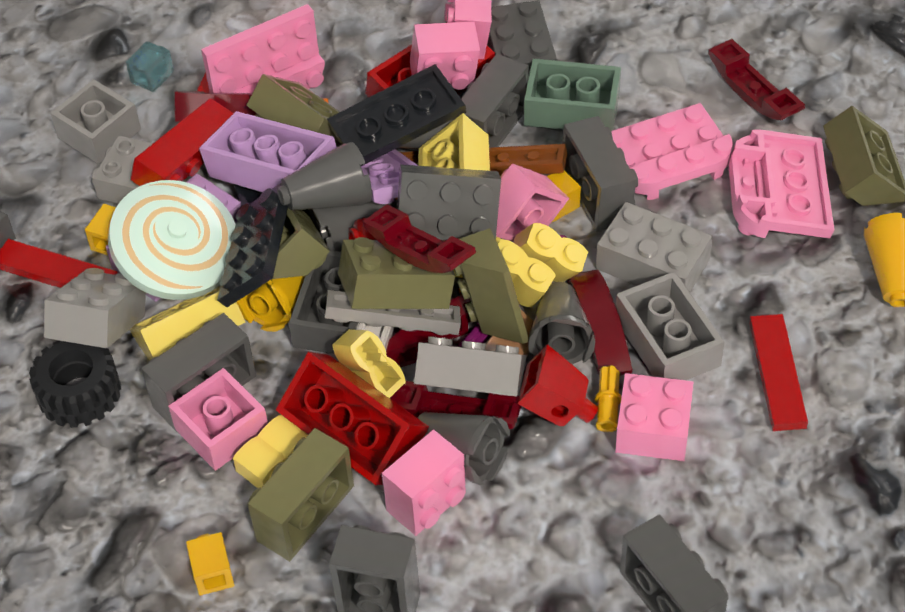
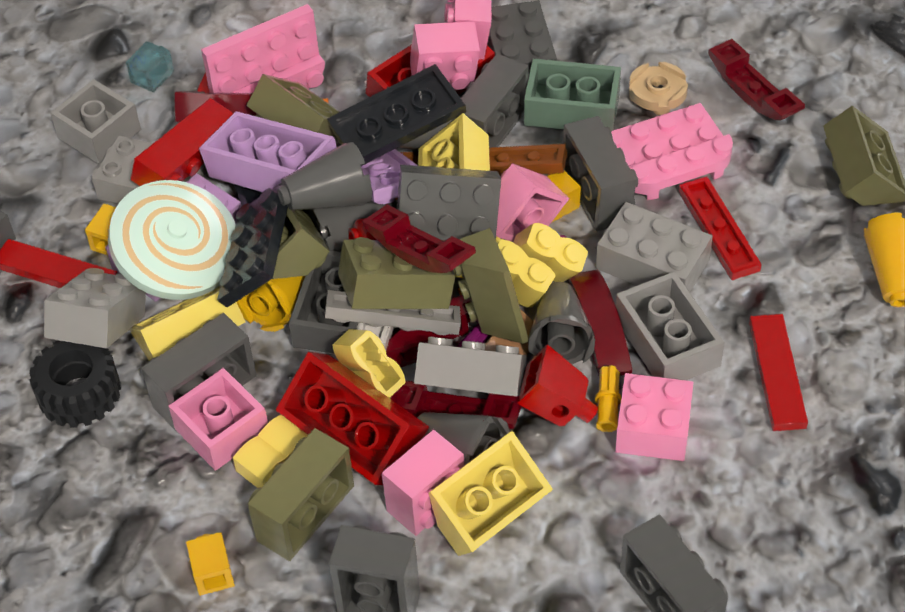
bright pink plate [728,130,834,238] -> none
none -> light yellow slope [428,431,553,556]
none -> tan plate [629,62,688,115]
none -> red tile [678,176,762,280]

